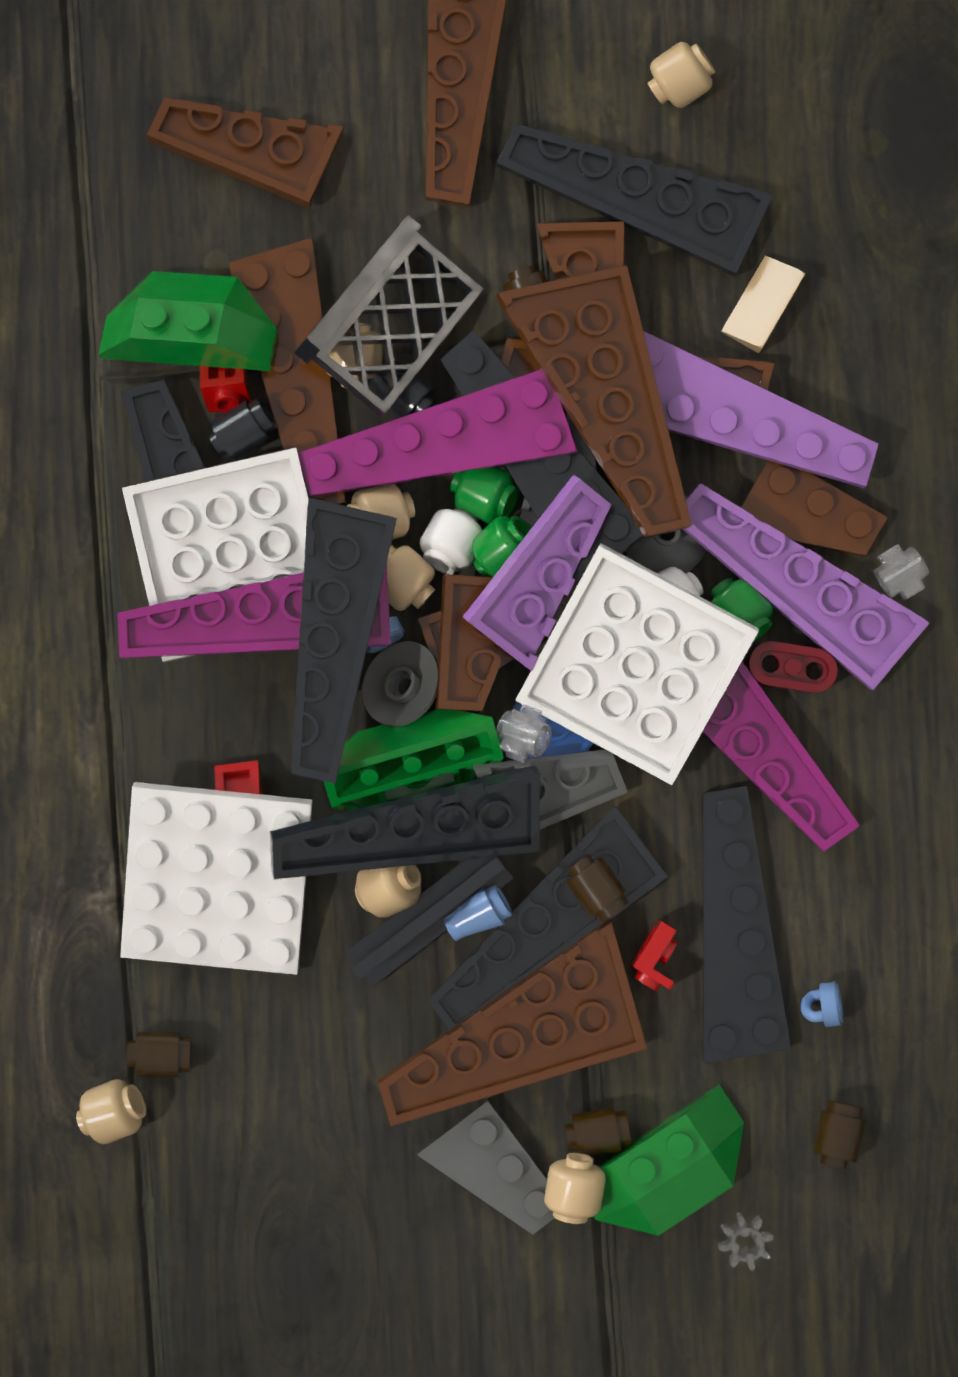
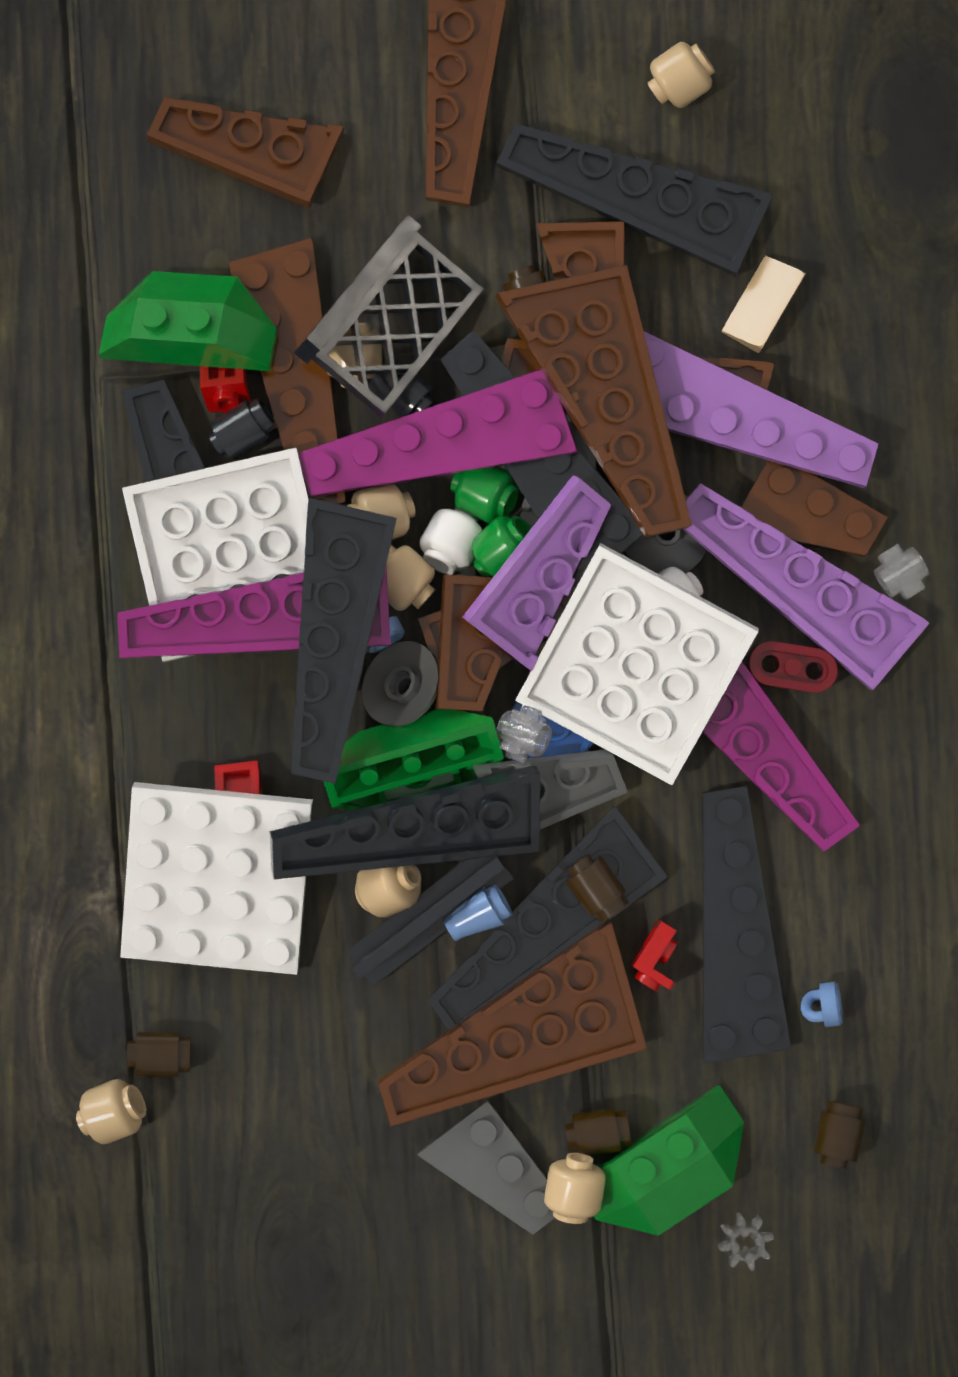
green head [711,578,773,642] -> none

